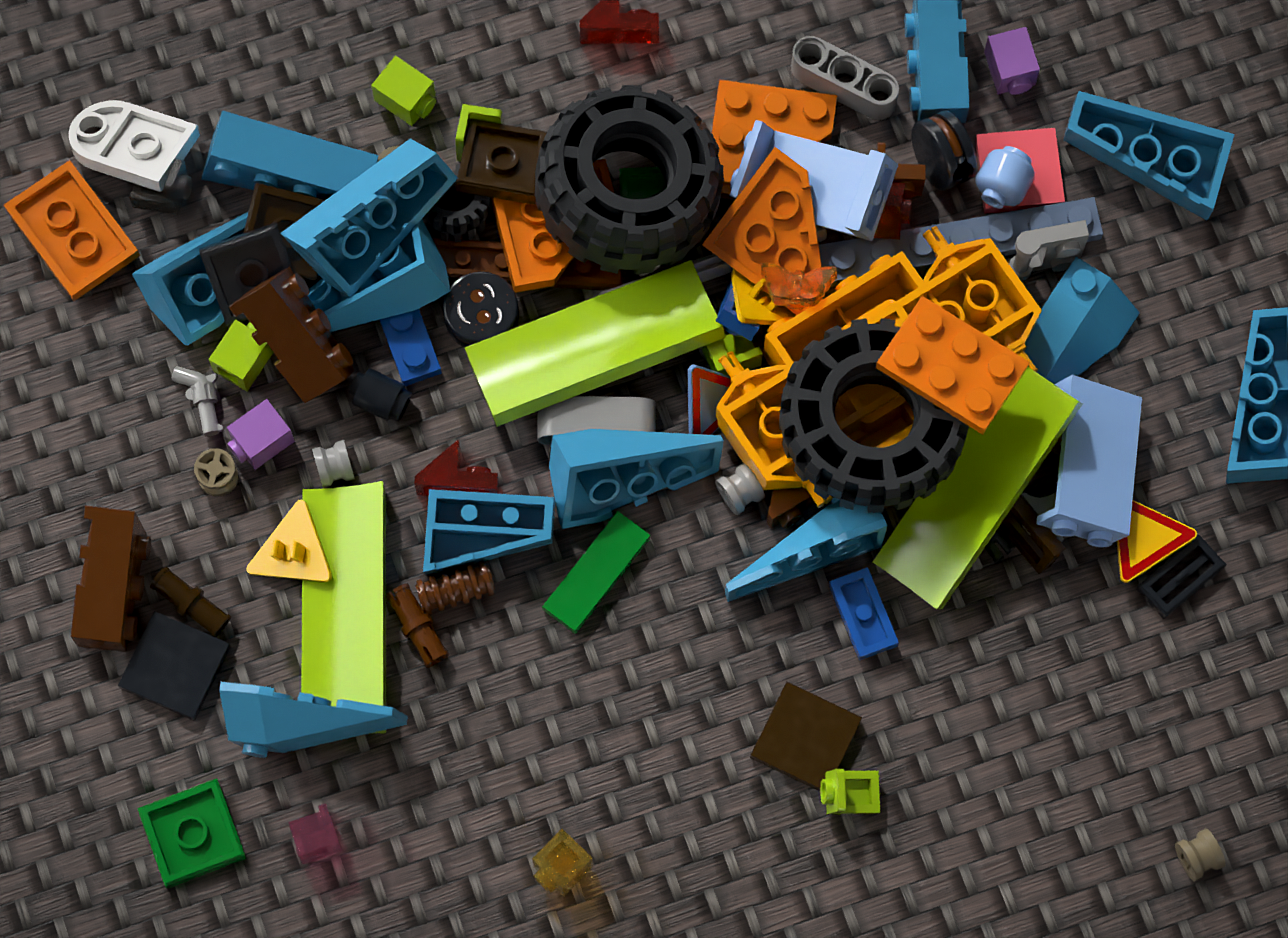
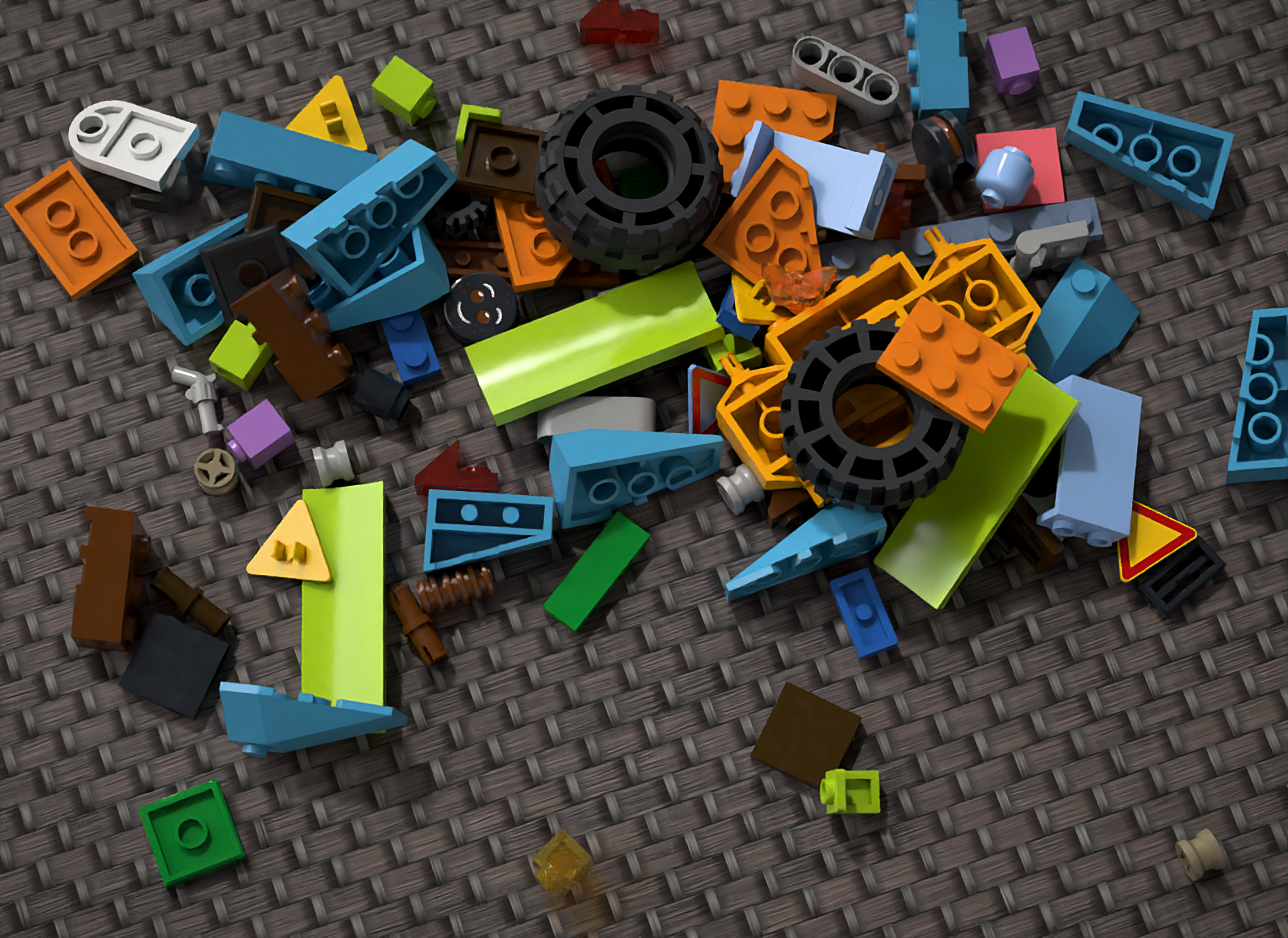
clear pink panel [288,803,343,865] -> none
none -> yellow piece [285,75,368,152]

